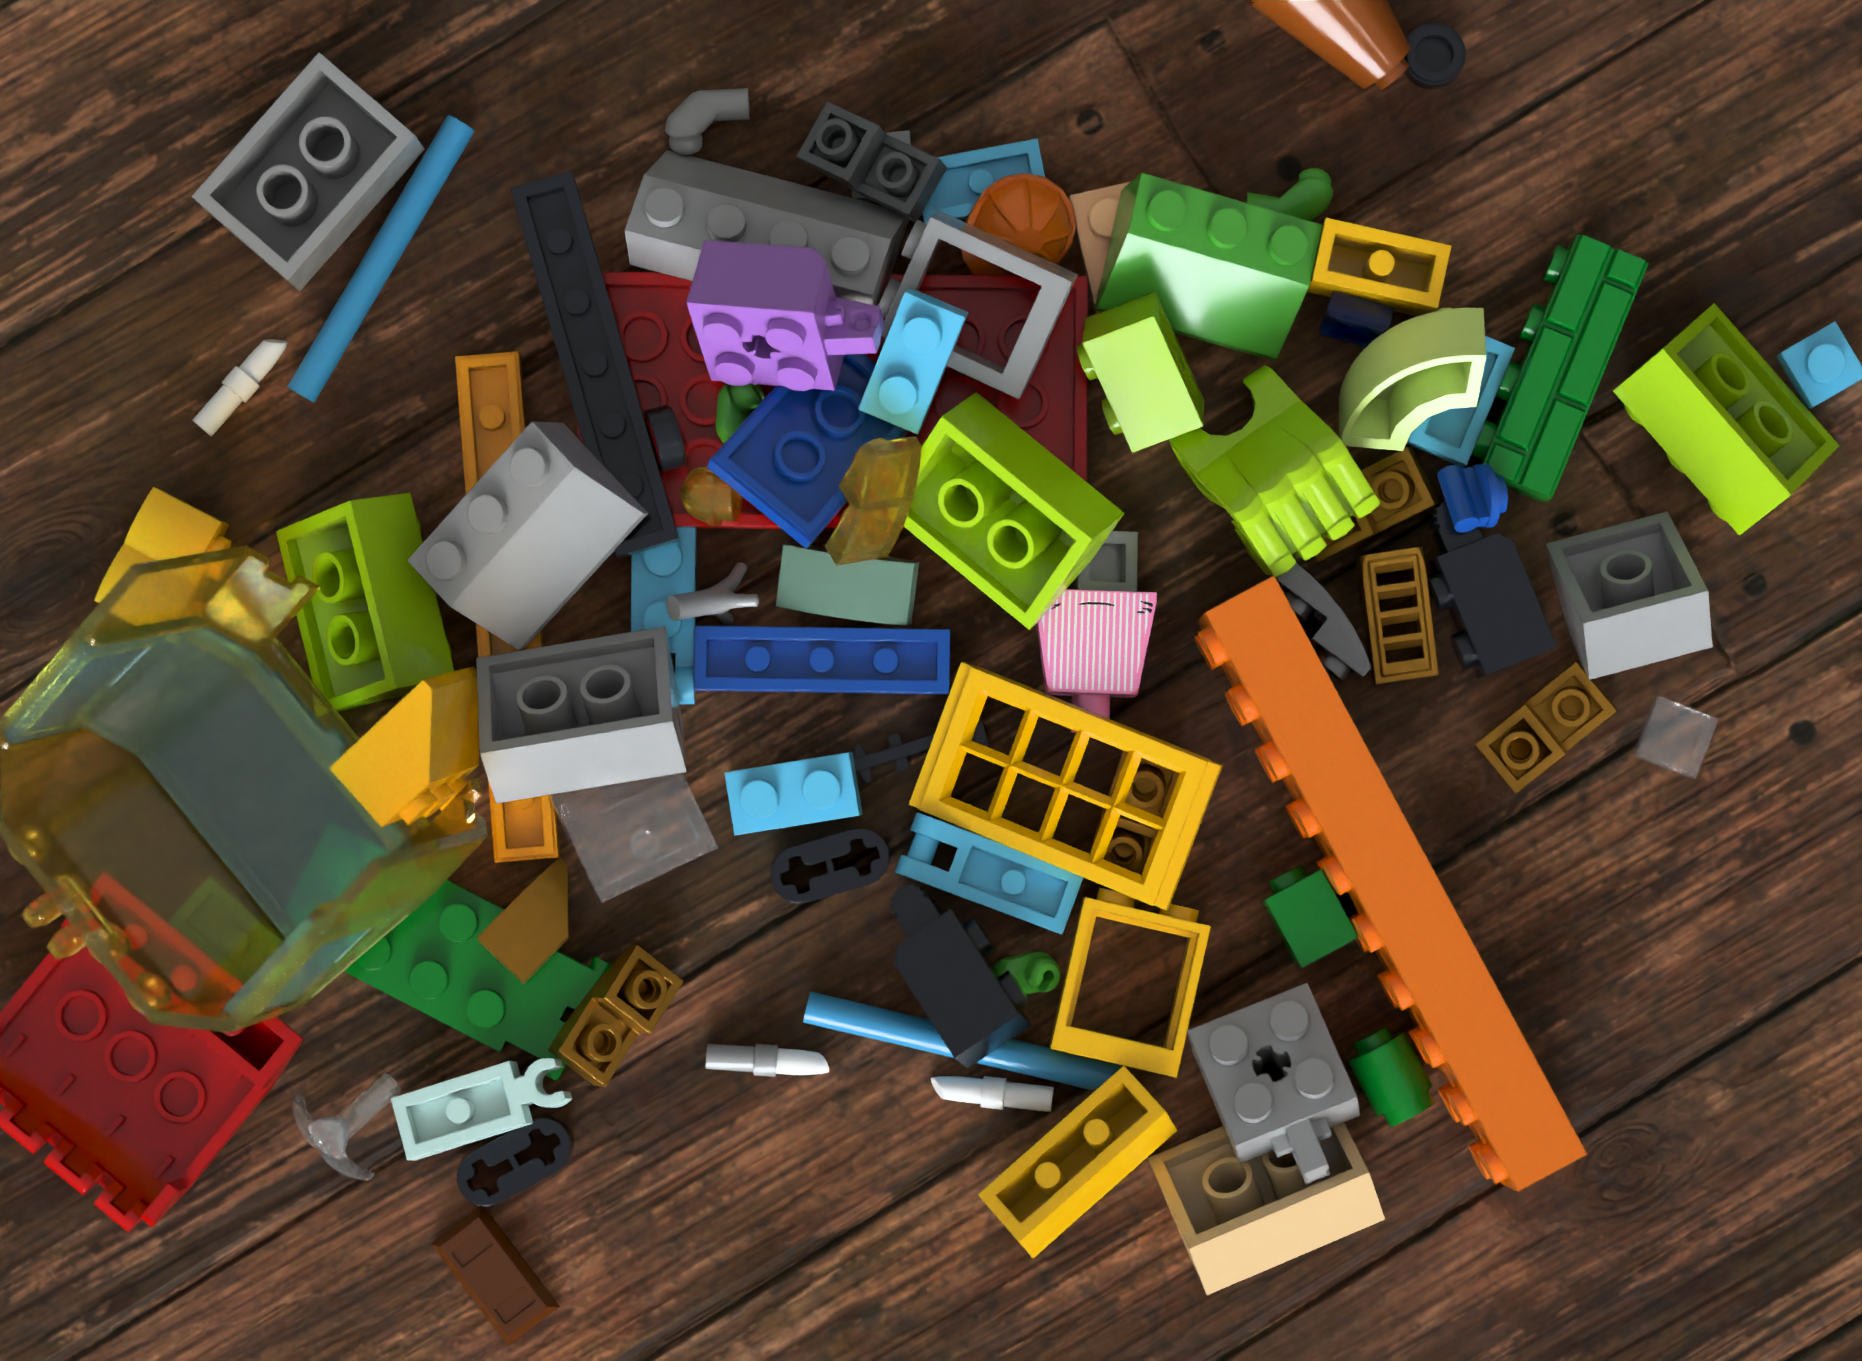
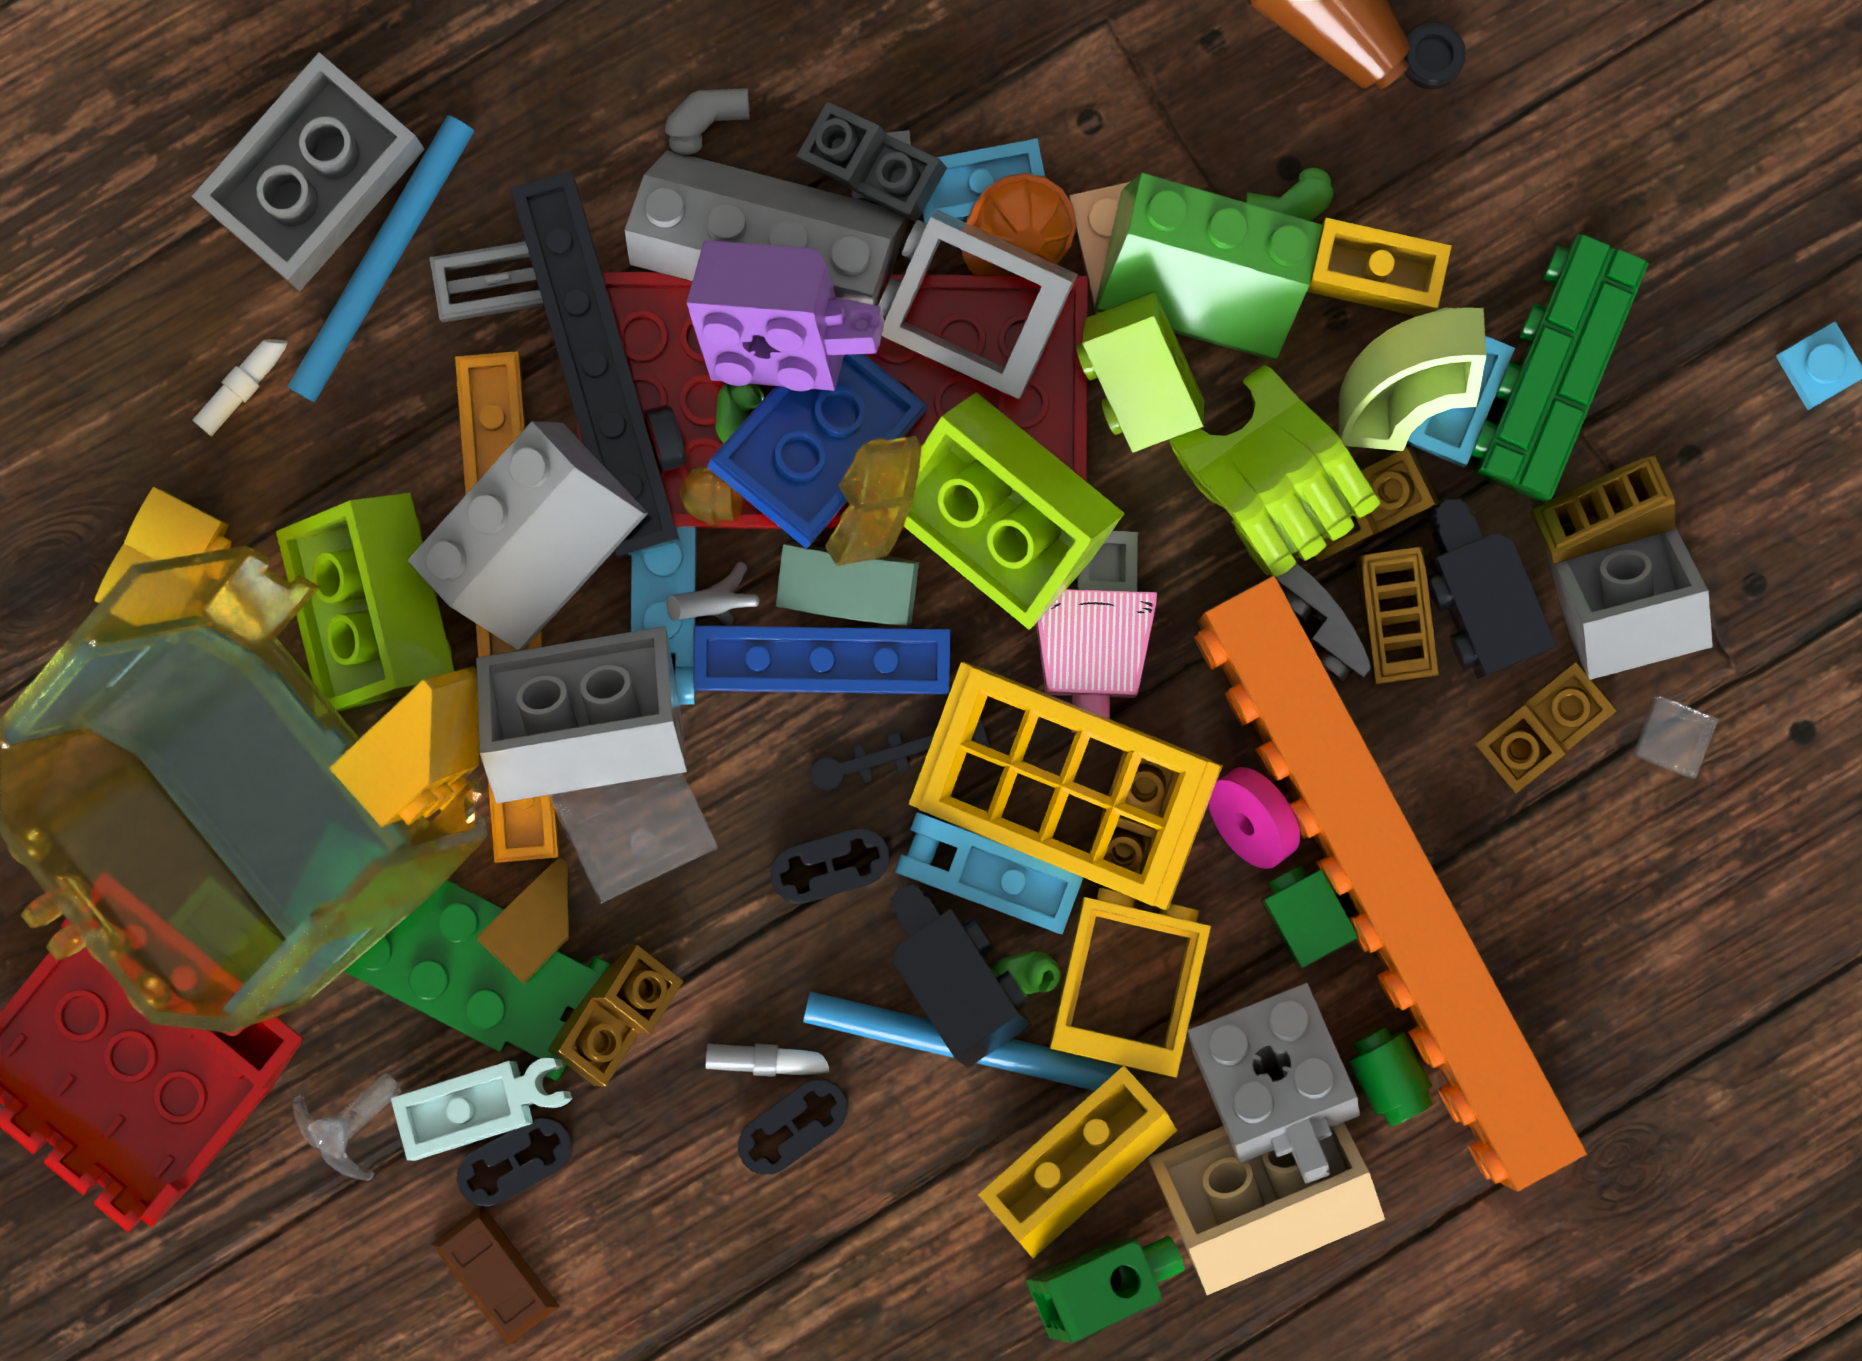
medium azure plate [724,752,863,836] -> none
medium azure plate [858,287,968,435] -> none
white piece [931,1076,1054,1112] -> none
tile [1318,291,1394,347] -> none
blue plate [1437,463,1508,532] -> none
lime slope [1613,303,1840,536] -> none
none -> light grey tile [430,242,544,323]
none -> black beam [738,1079,848,1175]
none -> green torso [1024,1235,1185,1343]
none -> dark pink piece [1208,767,1300,869]
none -> pearl gold slope [1532,455,1675,564]

